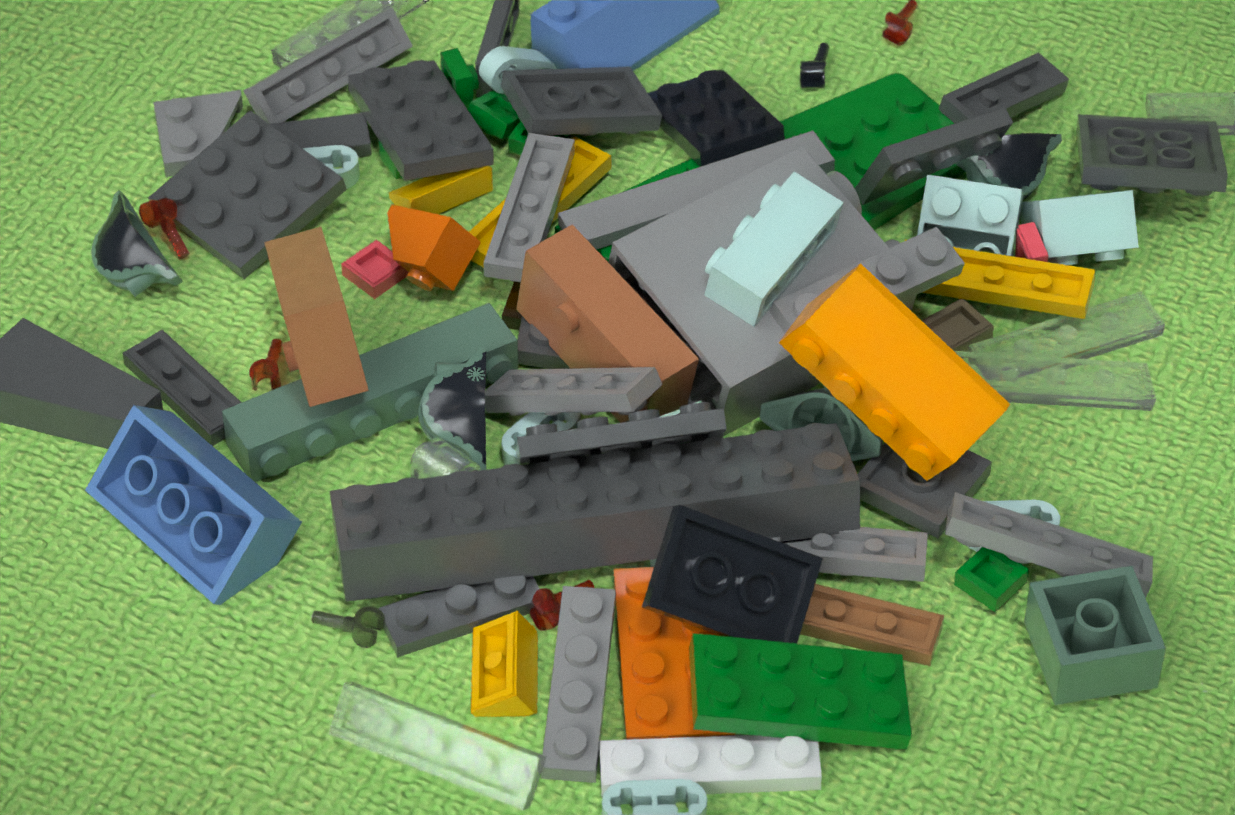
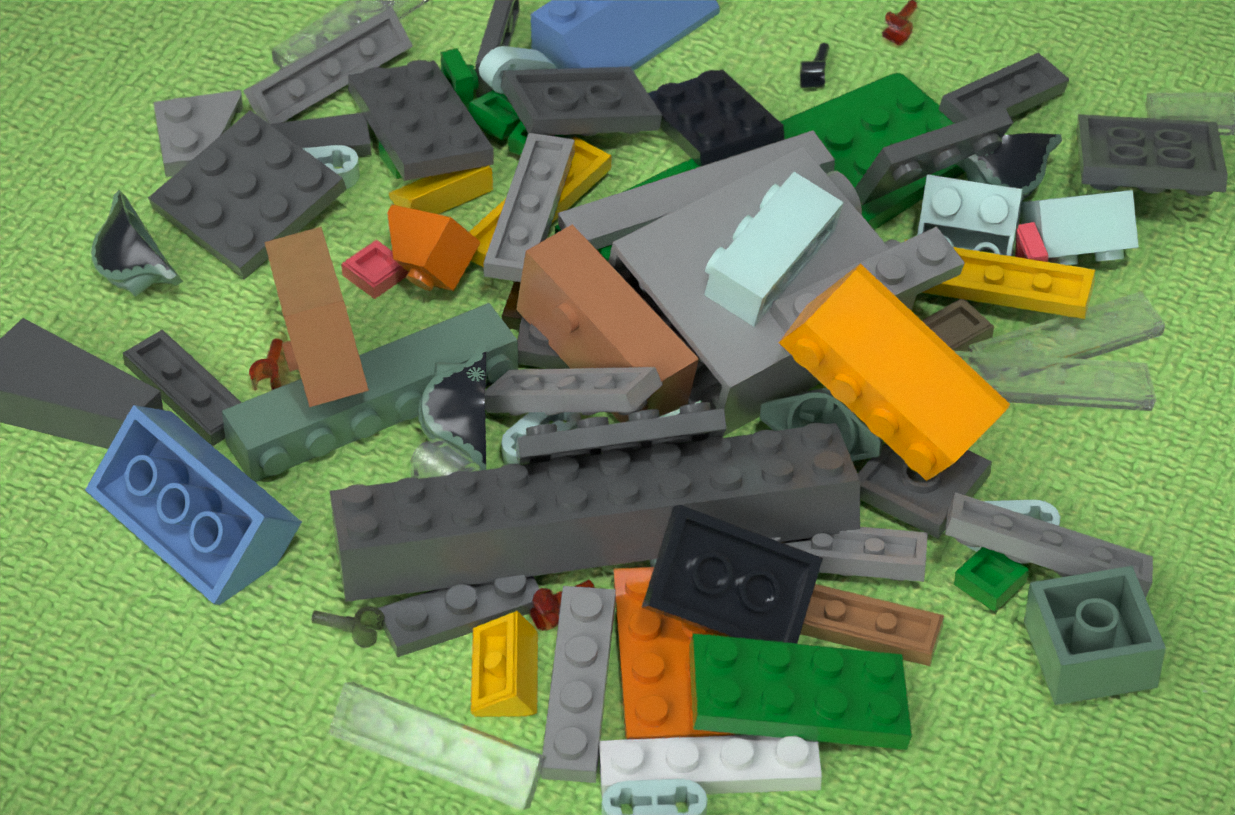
clear red hand [139,198,190,259] -> none

